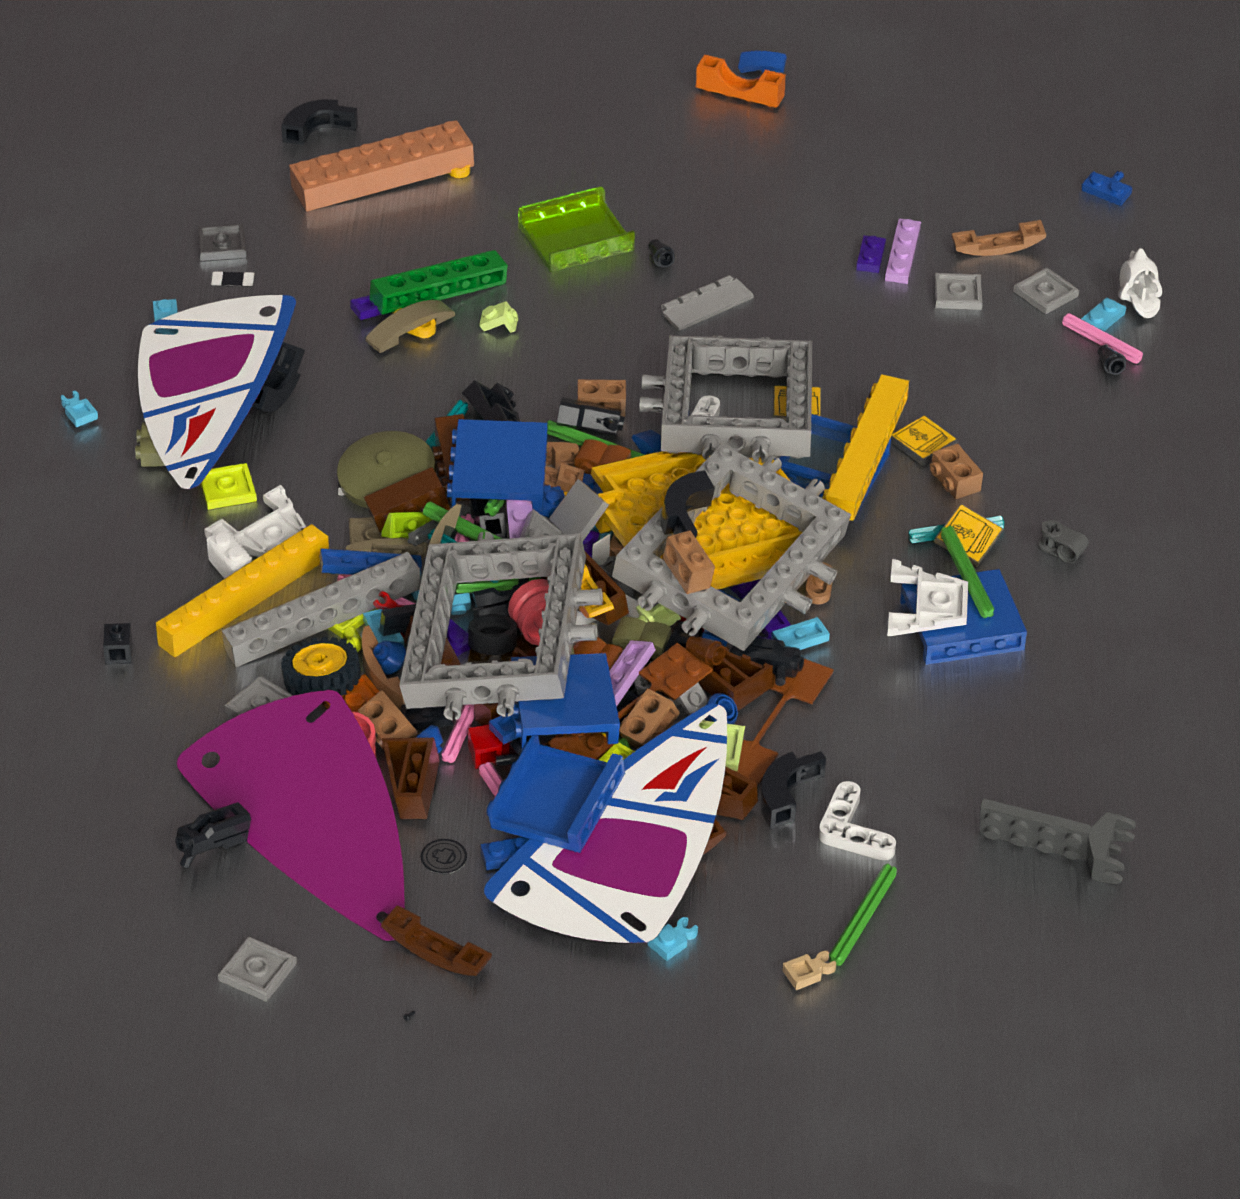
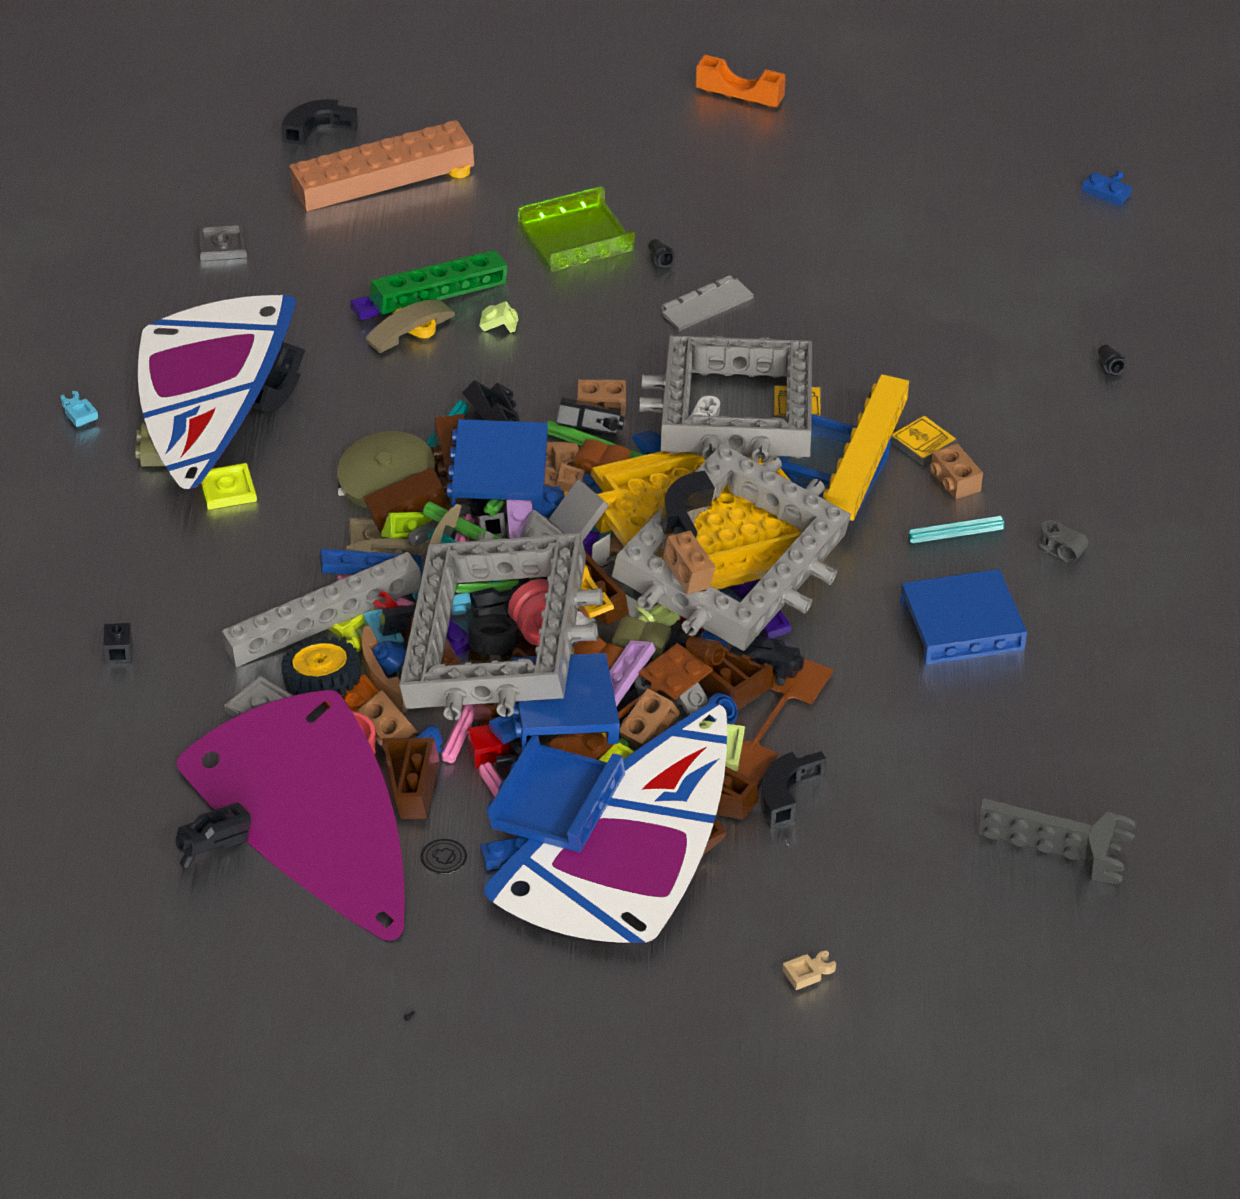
medium azure plate [153,299,178,335] -> none
yellow brick [156,524,329,658] -> none
white wing [204,485,306,558] -> none
white brick [206,530,252,579] -> none
sticker [211,272,254,286] -> none
light grey tile [218,936,297,1002] -> none
reddish brown slope [381,905,492,976] -> none
black plate [401,705,455,730] -> none
medium azure plate [647,917,698,961] -> none
blue slope [738,51,787,73] -> none
medium azure plate [772,617,830,650] -> none
medium nougat plate [805,562,833,604] -> none
white beam [819,781,896,861] -> none
bright green axle [829,864,897,966] -> none
dark purple plate [857,235,886,273] -> none
lavender plate [885,219,921,284] -> none
white wing [887,559,968,636] -> none
light grey tile [934,273,982,310] -> none
yellow tile [934,504,1003,568] -> none
bright green axle [941,526,994,618] -> none
medium nougat slope [952,220,1046,256] -> none
light grey tile [1013,268,1079,315] -> none
bright pink axle [1062,313,1143,364] -> none
medium azure plate [1081,298,1126,331] -> none
white head [1117,248,1162,318] -> none

